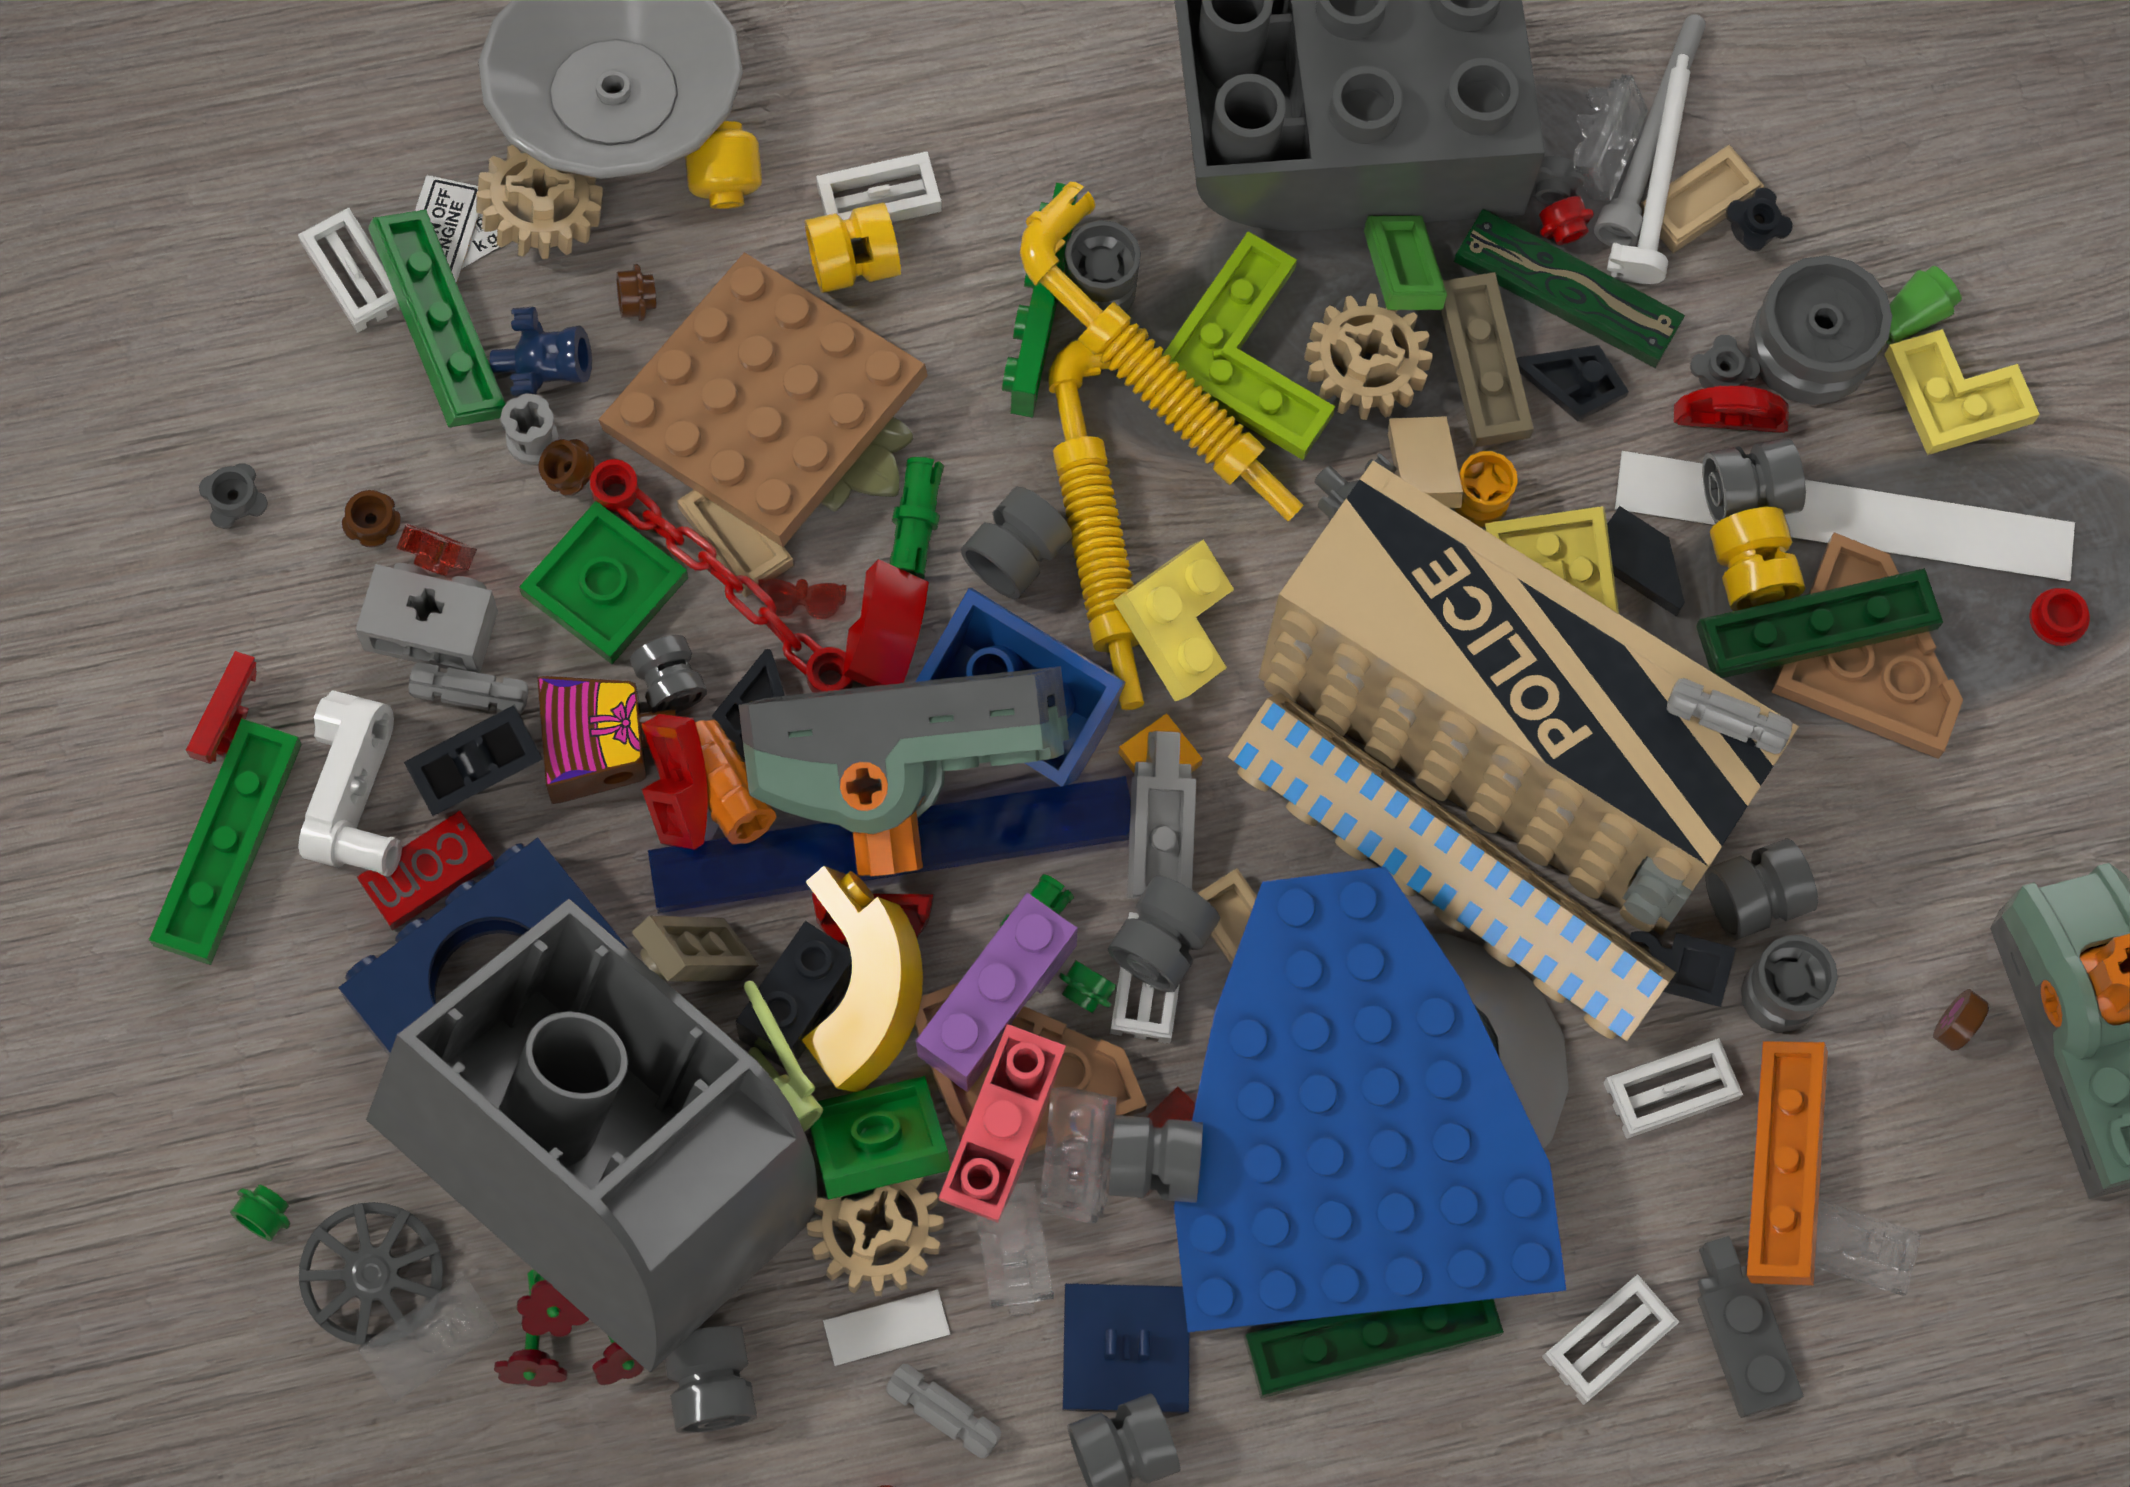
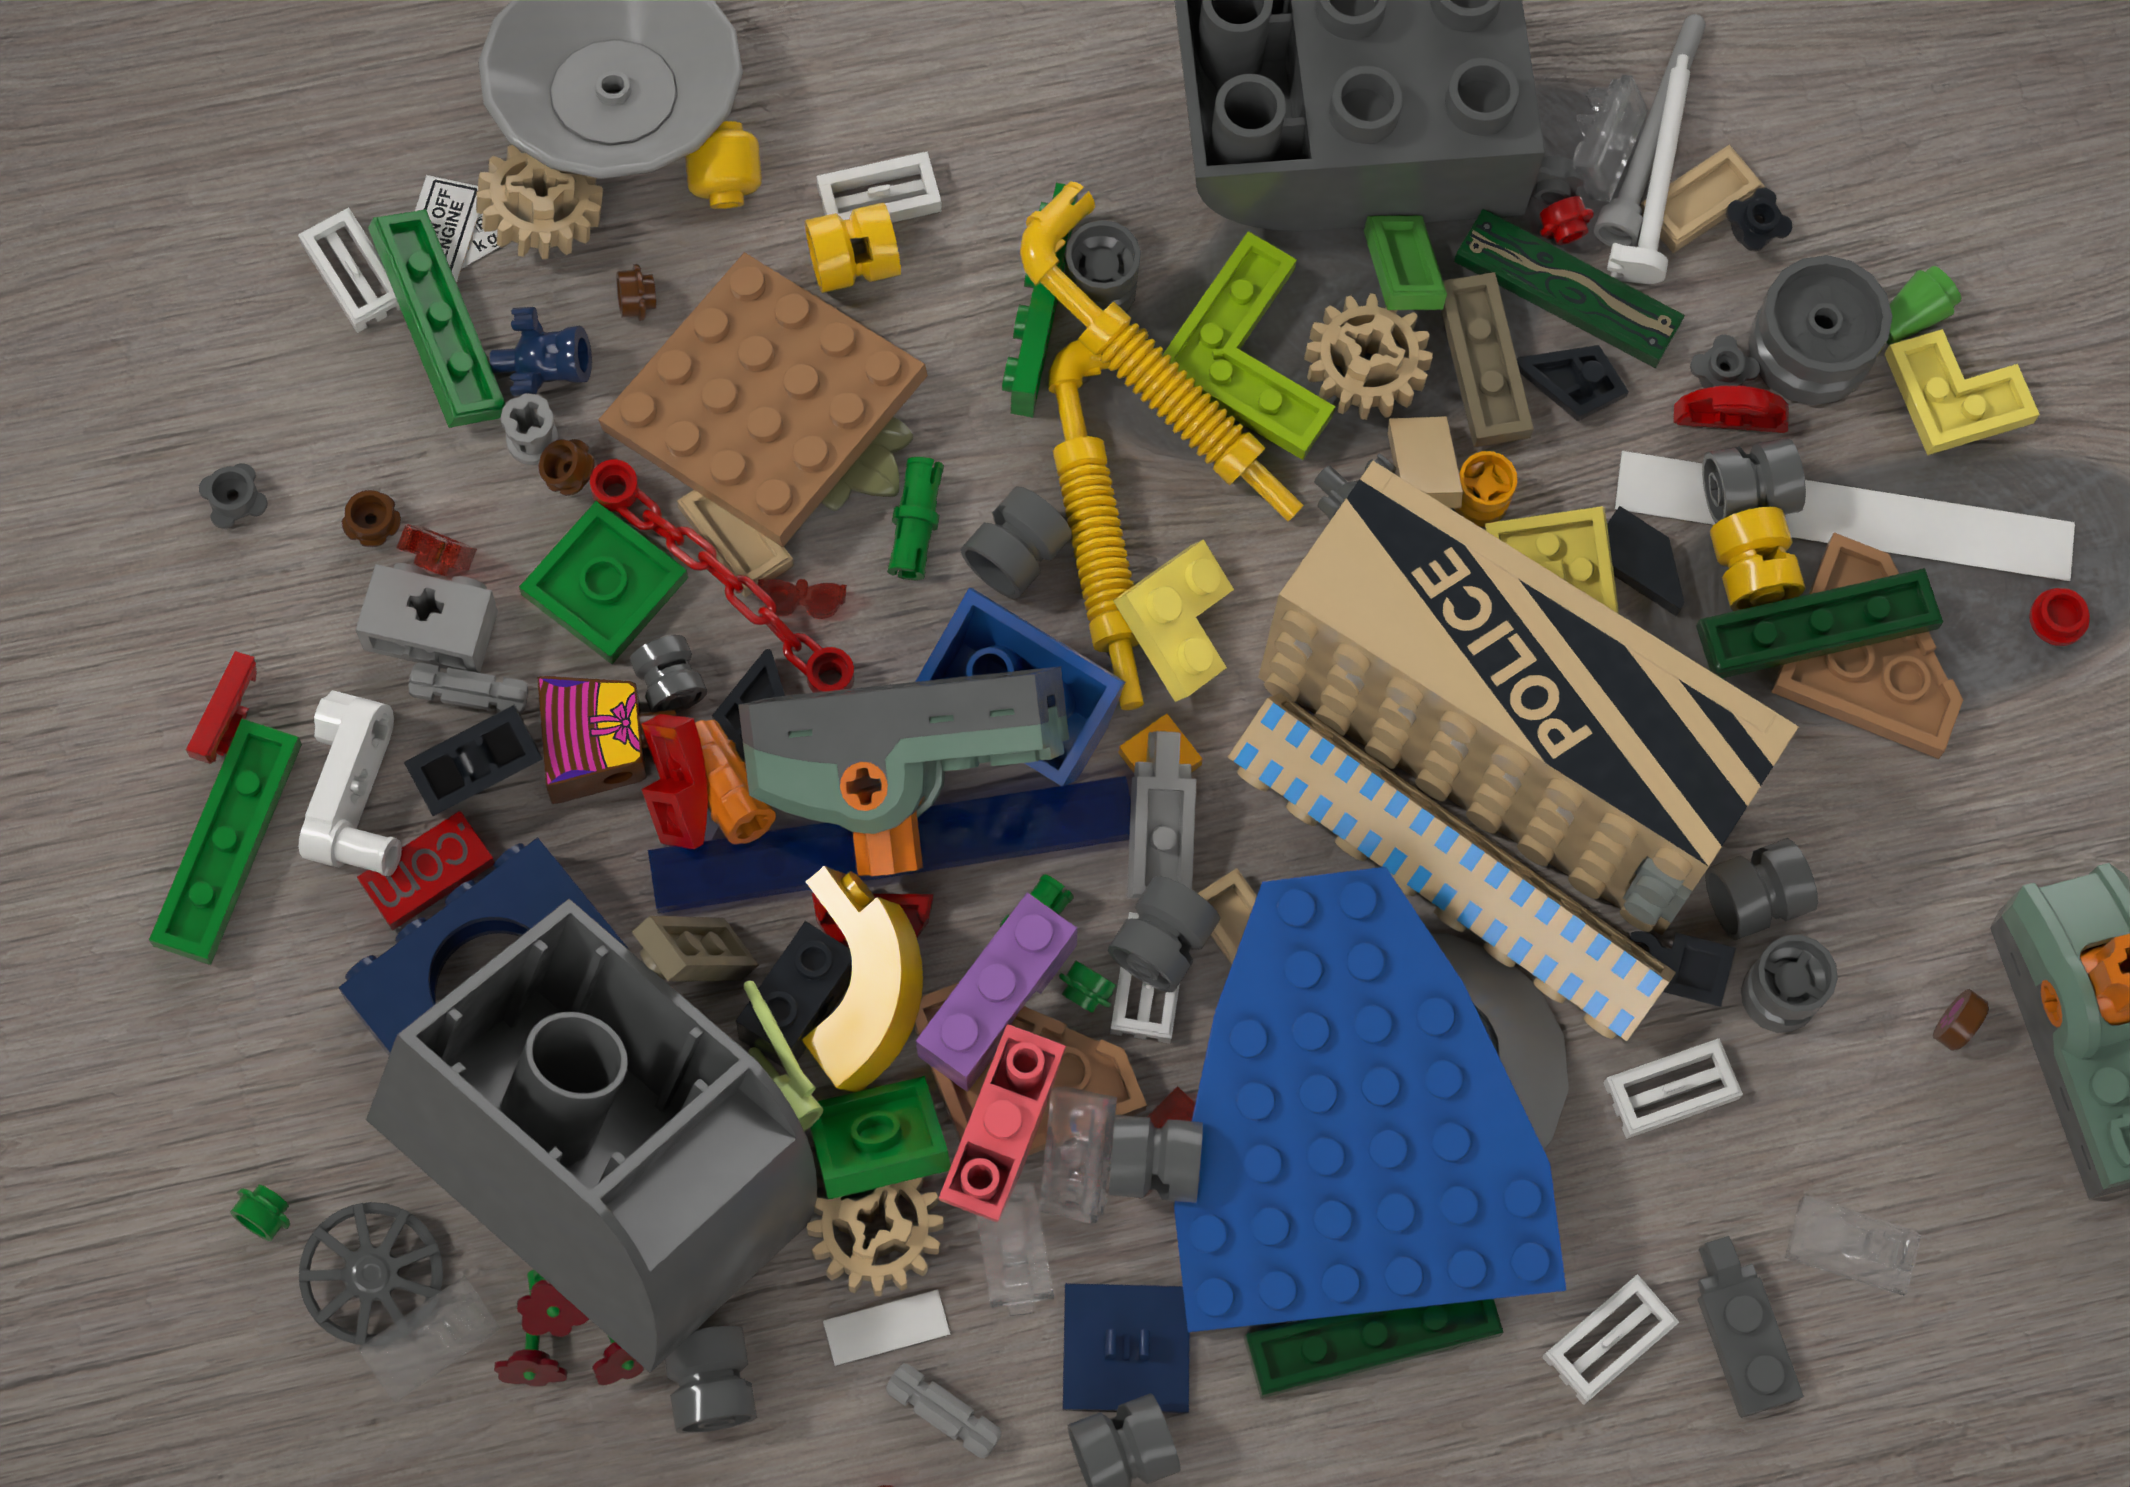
red slope [843,559,929,687] -> none
light grey axle [1667,678,1792,754] -> none
orange plate [1747,1041,1828,1286] -> none

